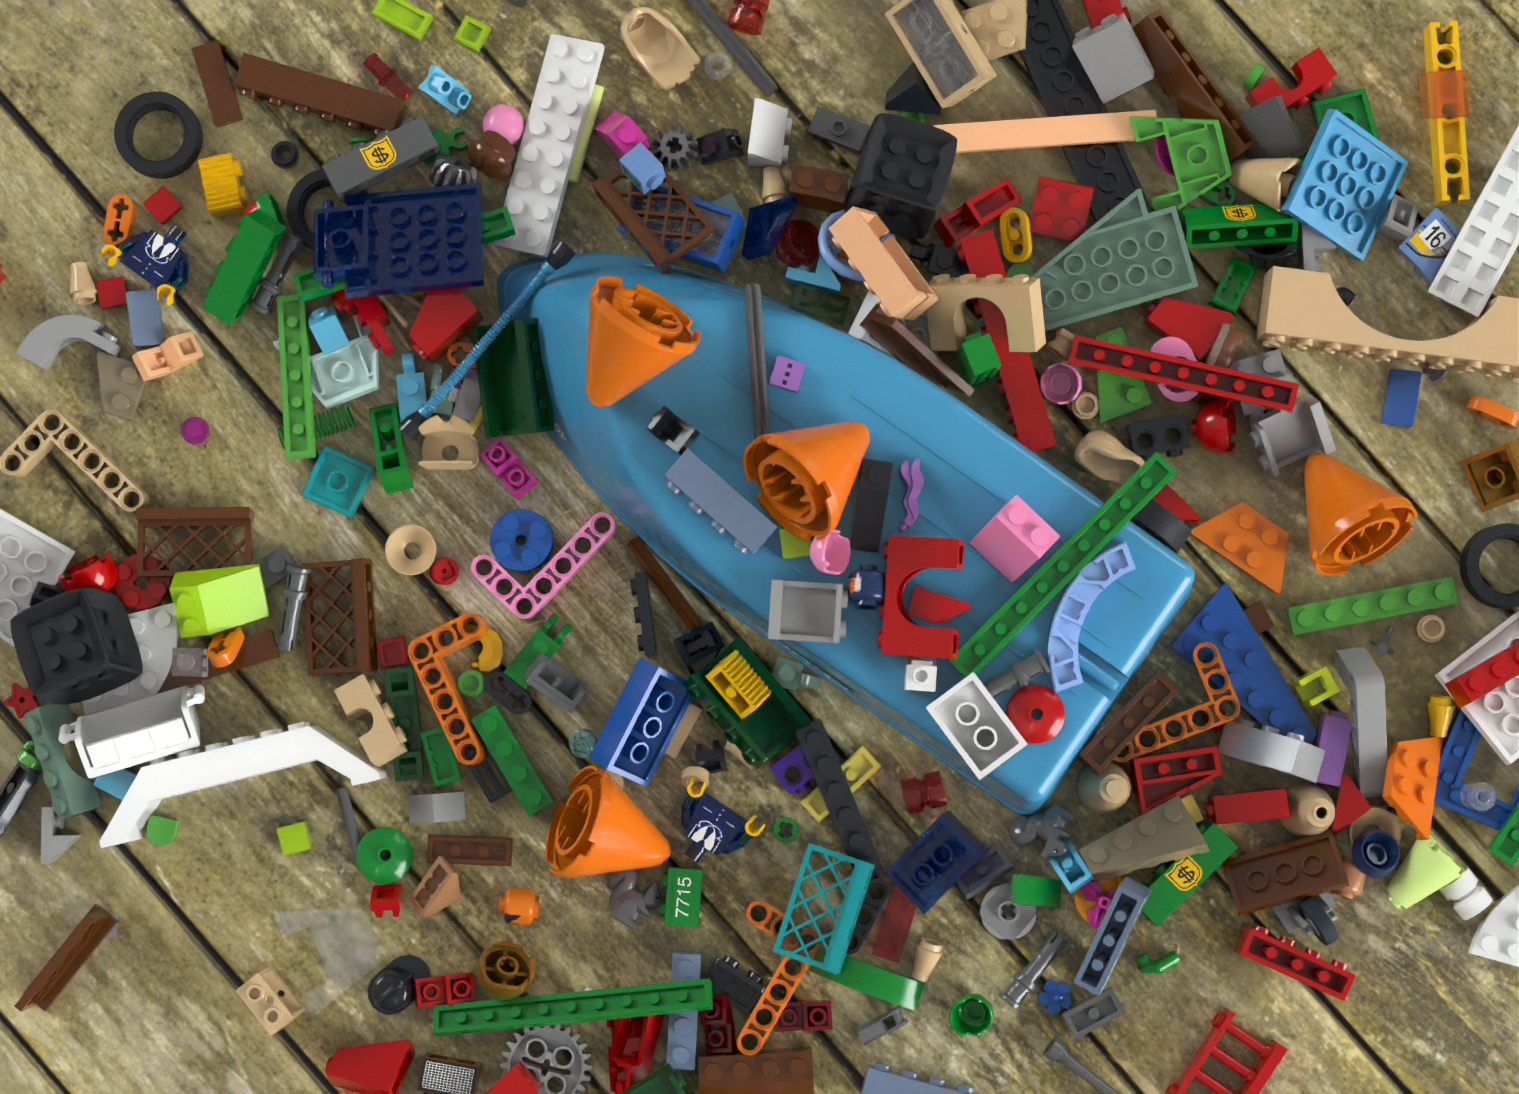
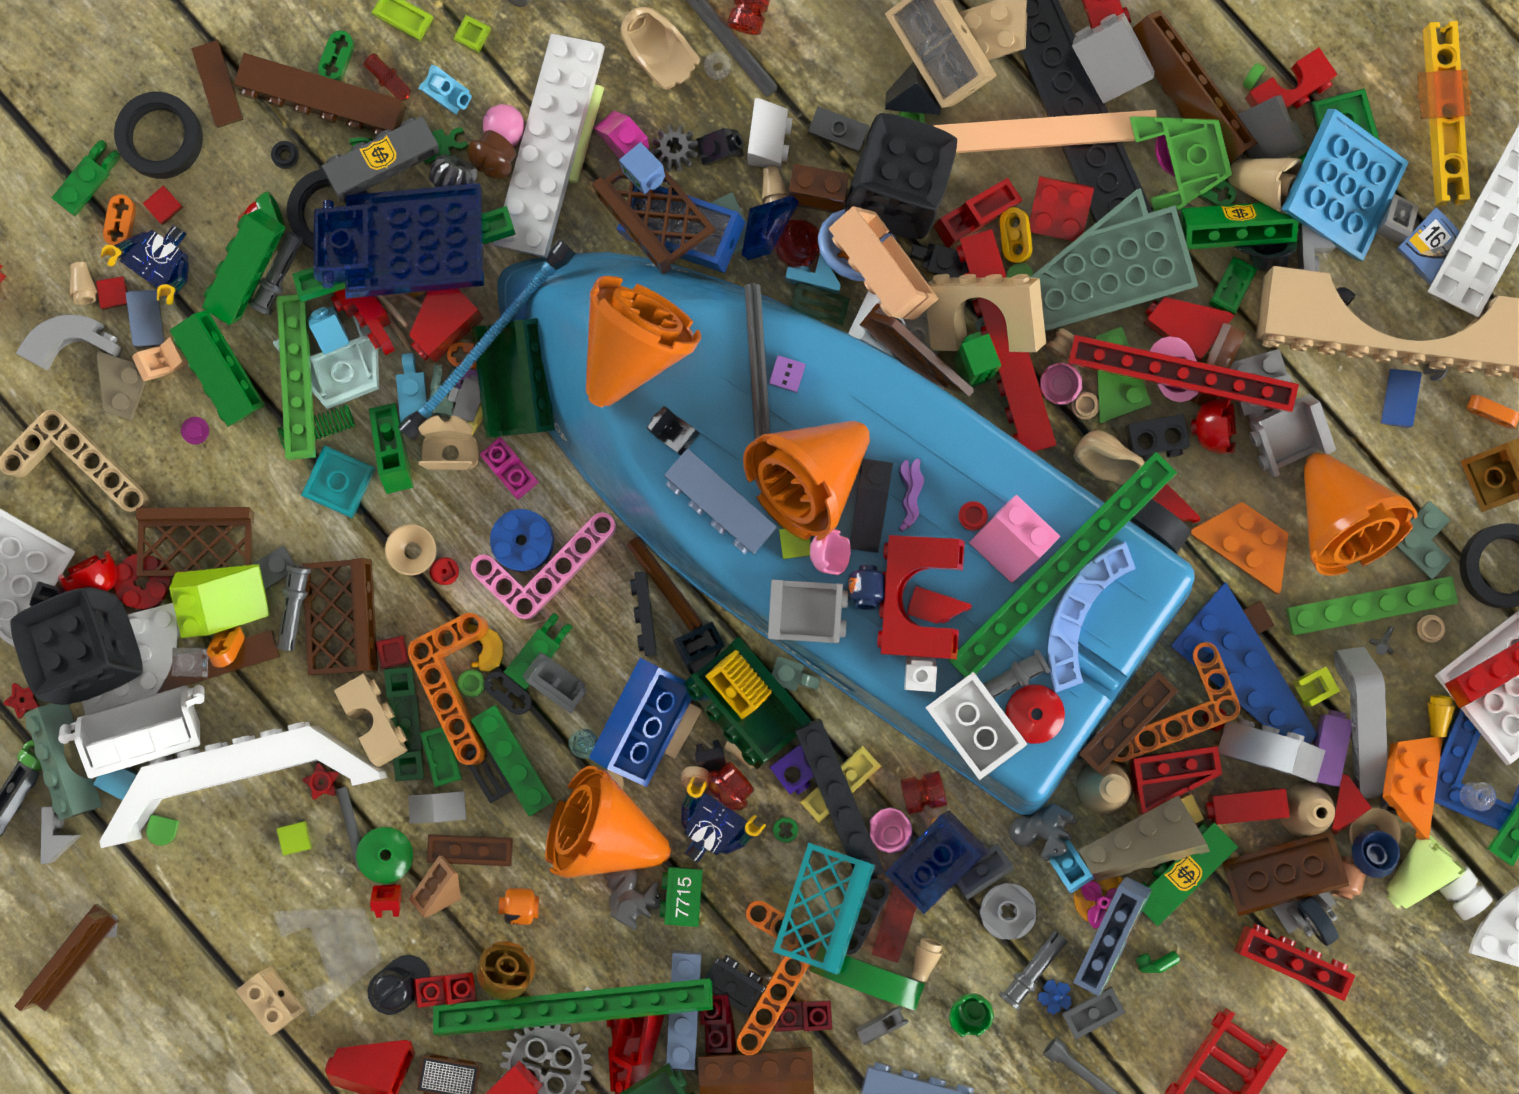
yellow brick [198,153,249,218] -> none
green slope [1010,874,1062,909] -> none
none -> green hinge [51,140,121,216]
none -> green brick [169,310,265,427]
none -> red plate [302,763,339,800]
none -> green beam [318,30,355,81]
none -> clear red piece [707,761,755,811]
none -> bright pink hair [870,808,912,854]
none -> red plate [958,501,988,531]
none -> sand green plate [1395,501,1452,580]

